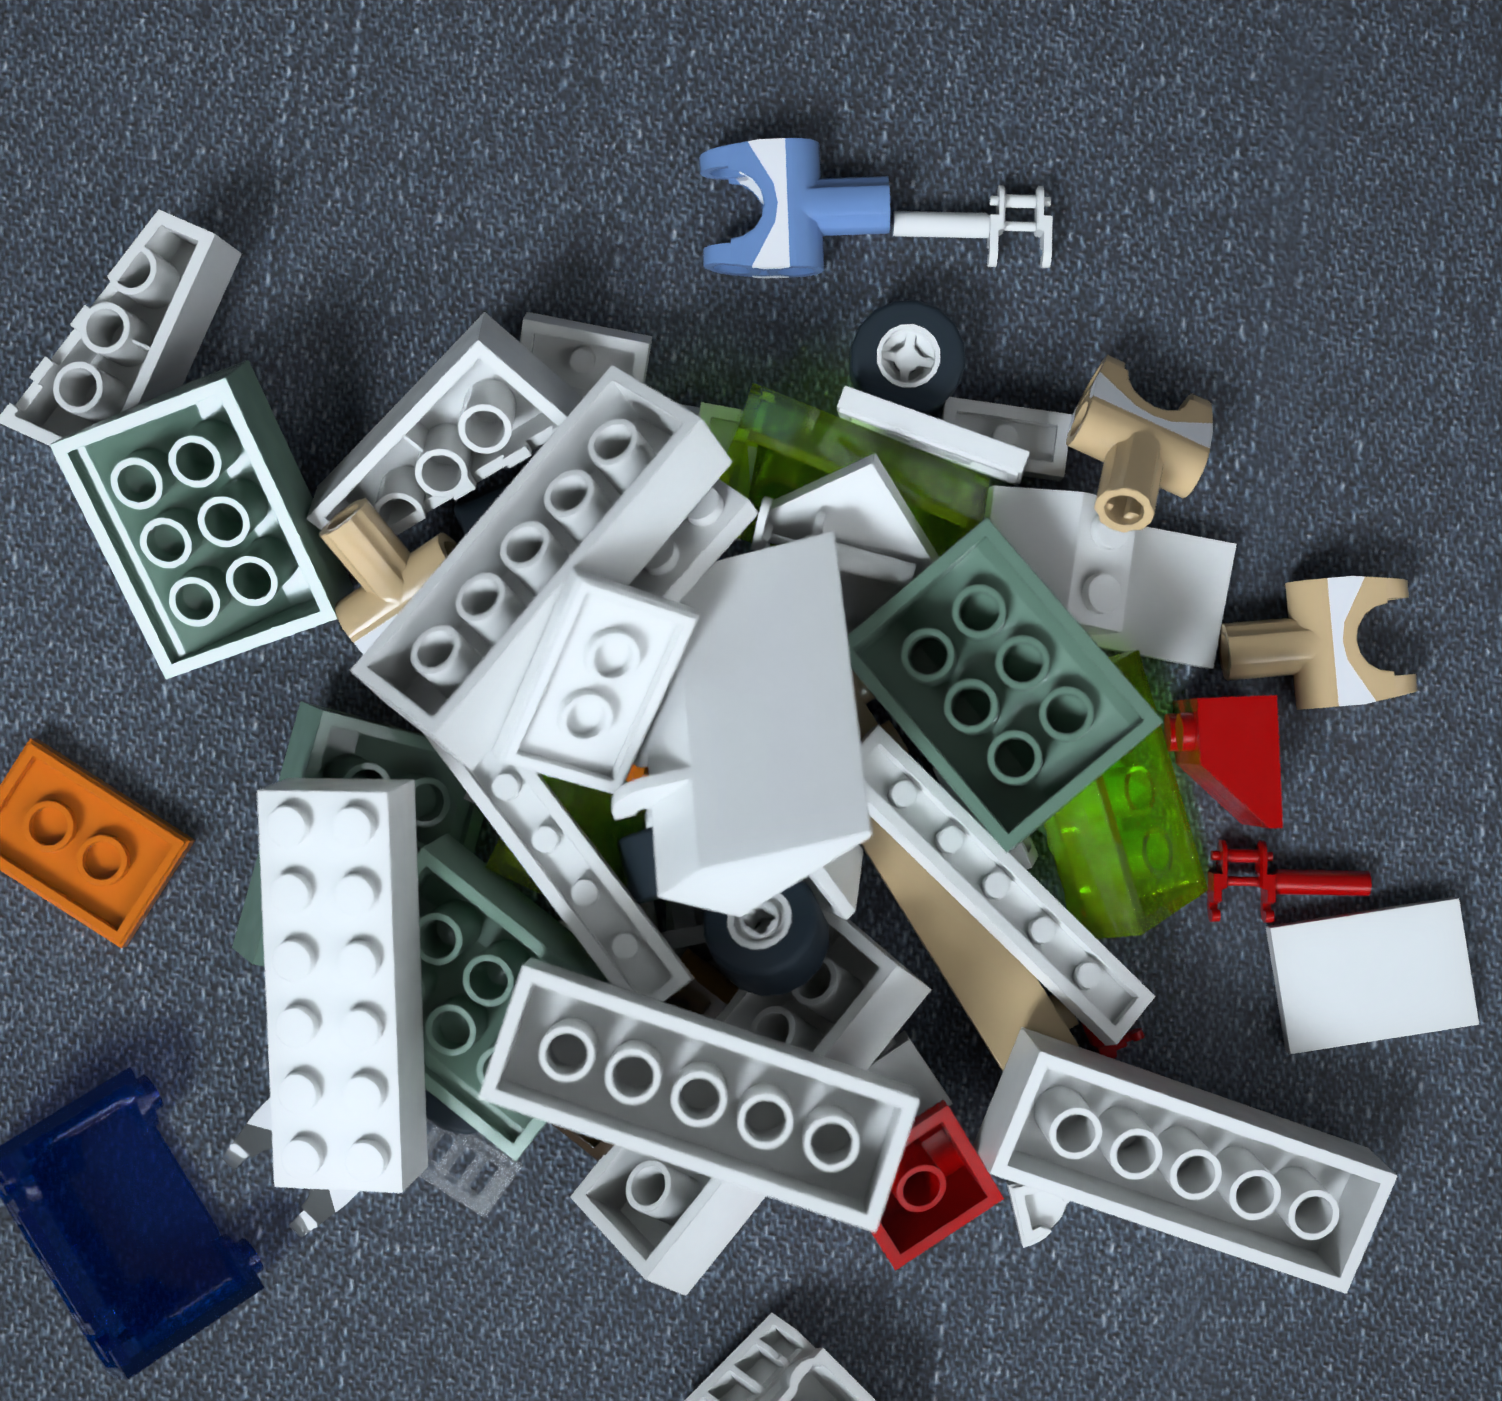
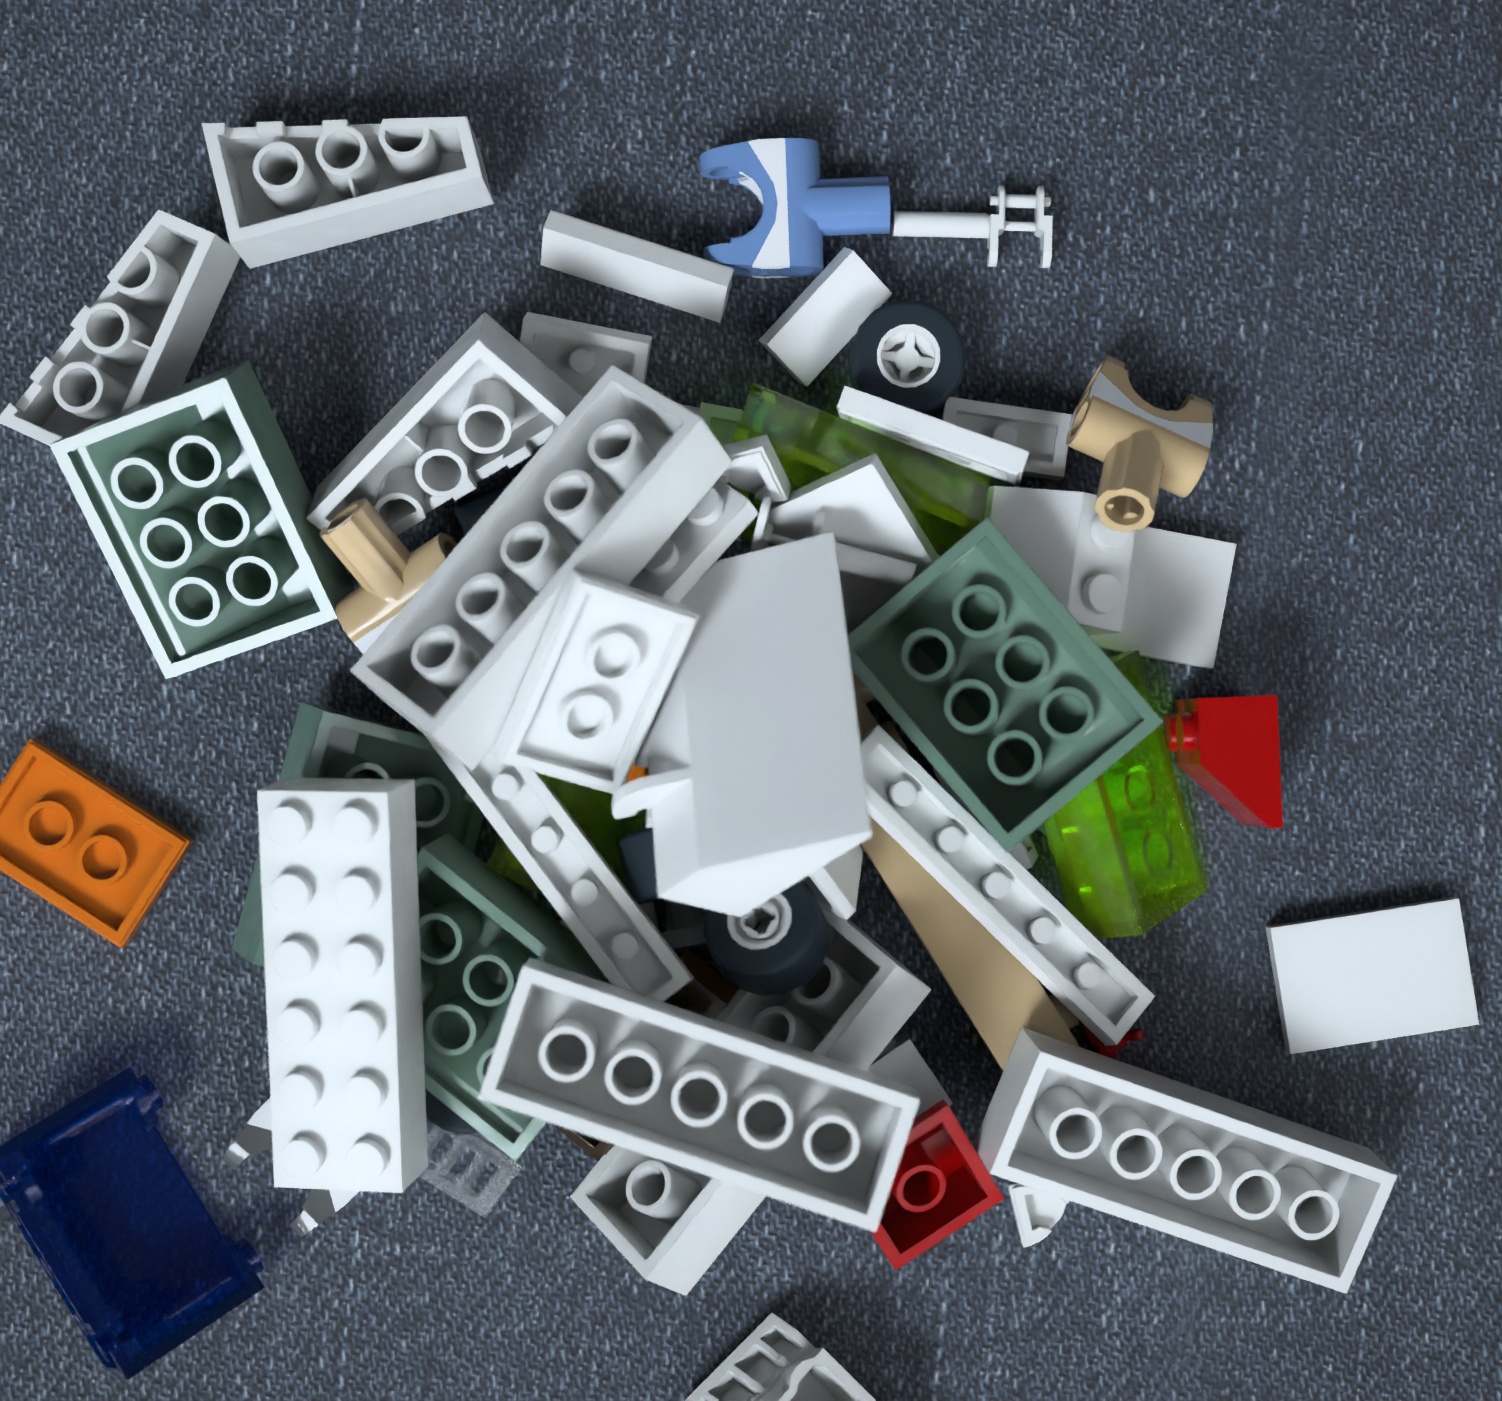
red piece [1207,840,1372,923] -> none
tan connector [1218,576,1418,710] -> none
none -> white wedge [201,116,494,269]
none -> white tile [540,210,734,323]
none -> white tile [719,434,792,502]
none -> white tile [758,247,892,387]

